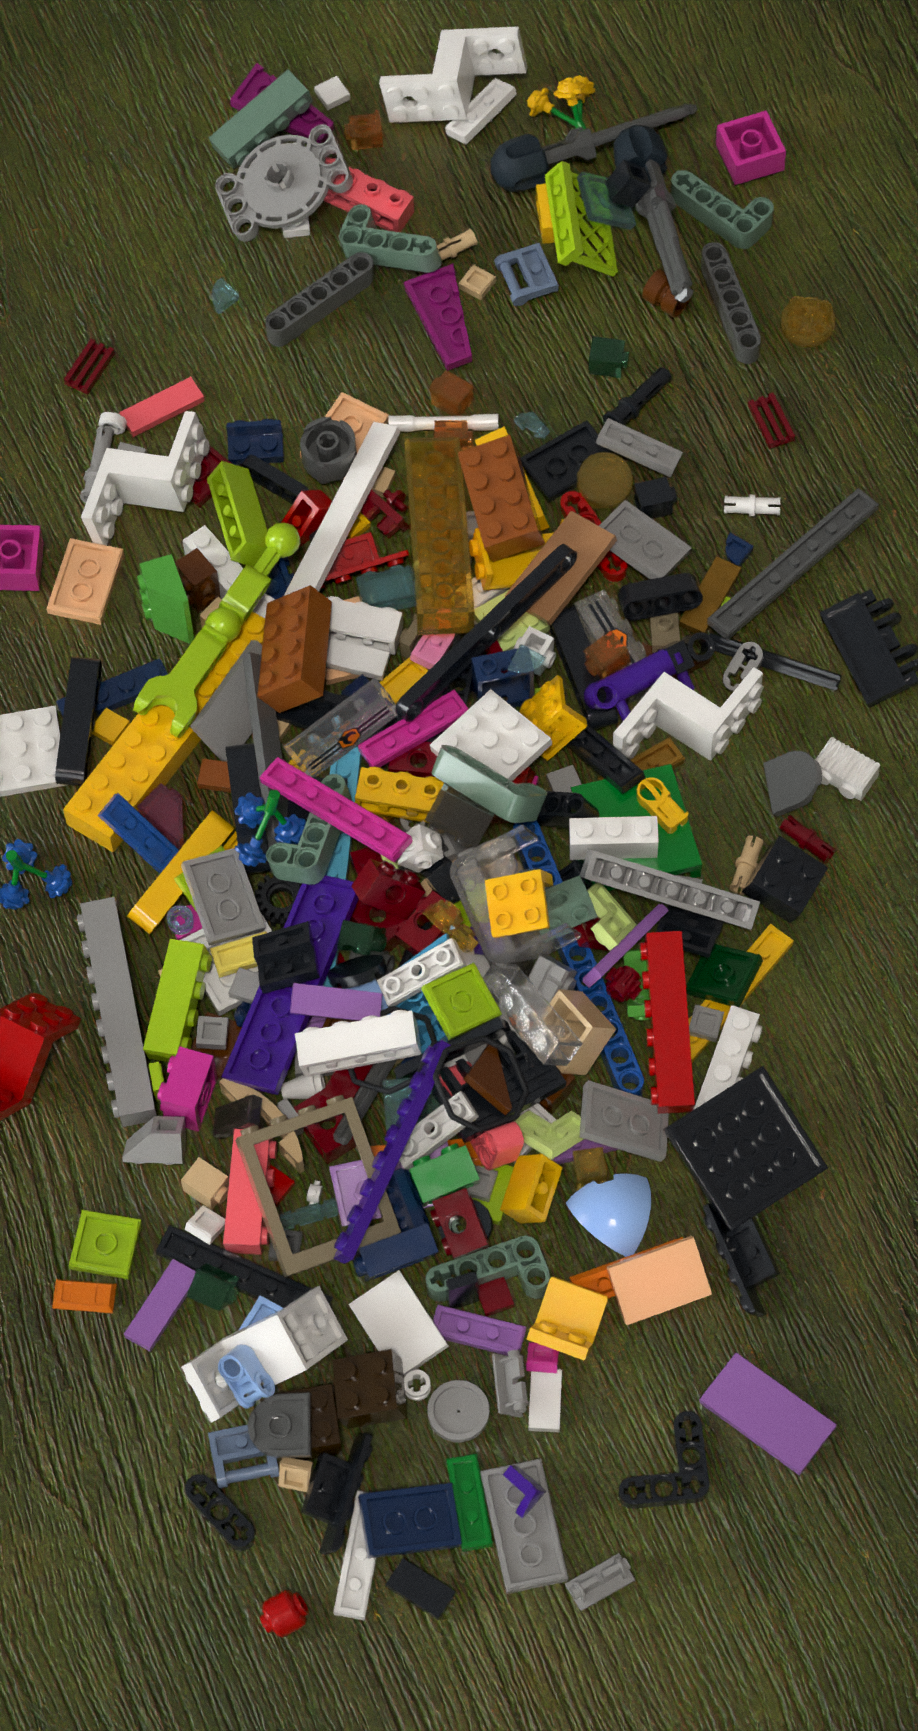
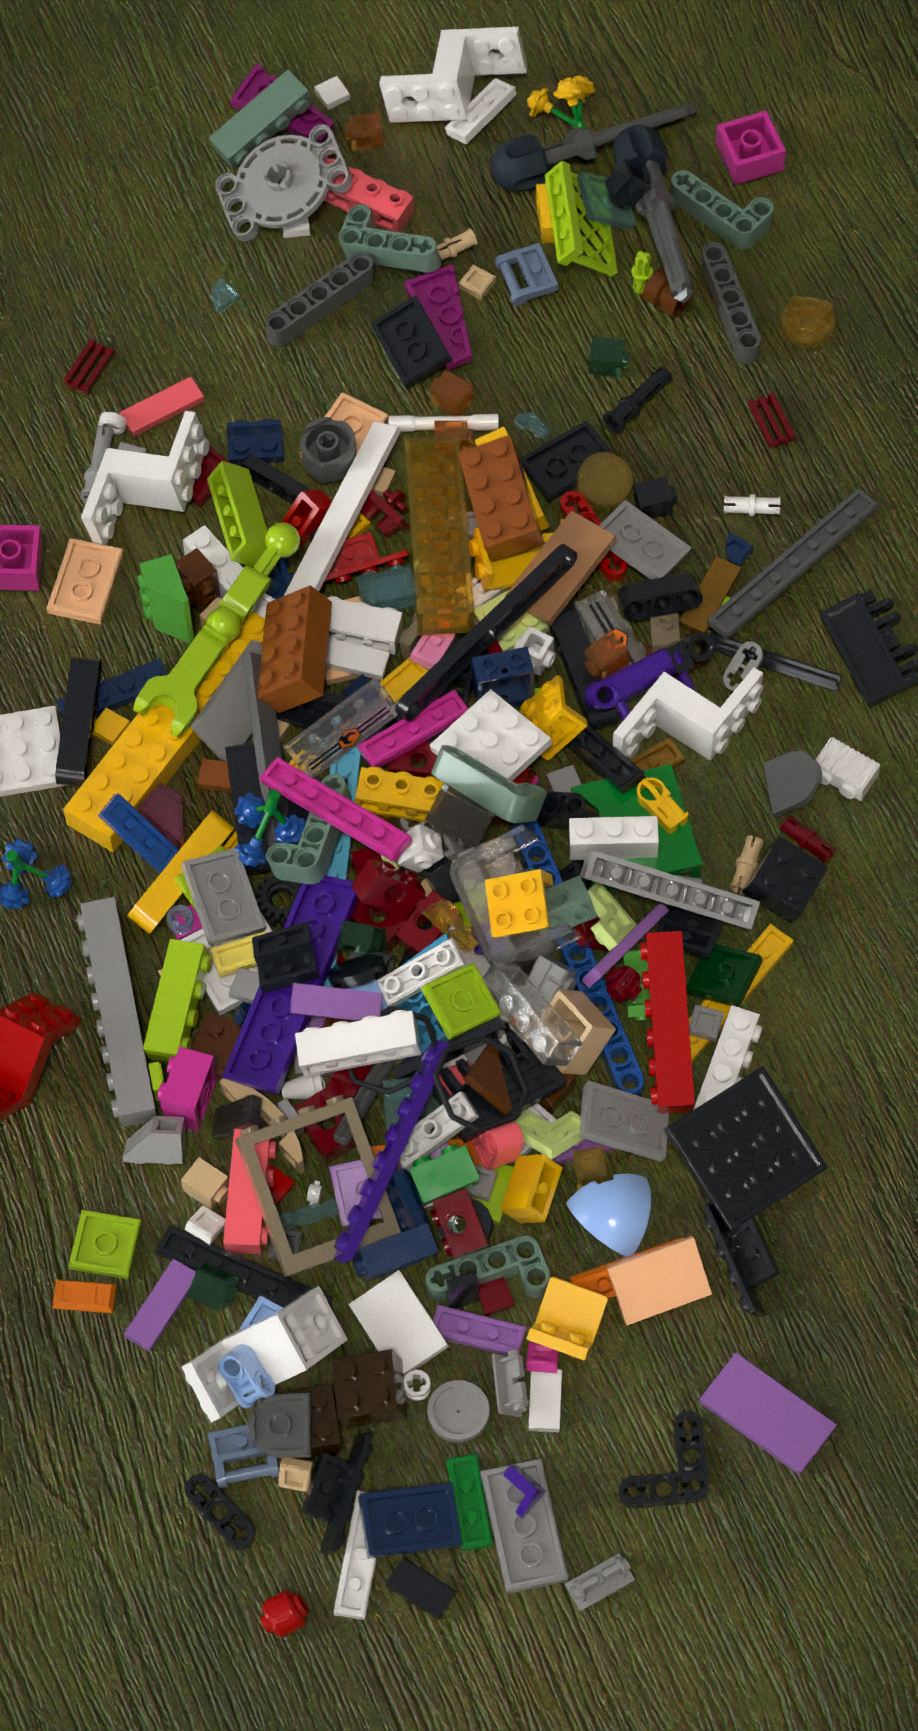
light grey plate [196,1016,229,1050] -> none
clear light blue tile [507,644,546,673] -> none
light grey plate [596,418,683,478] -> none
none -> black tile [370,295,453,389]
none -> lime axle [632,251,653,294]

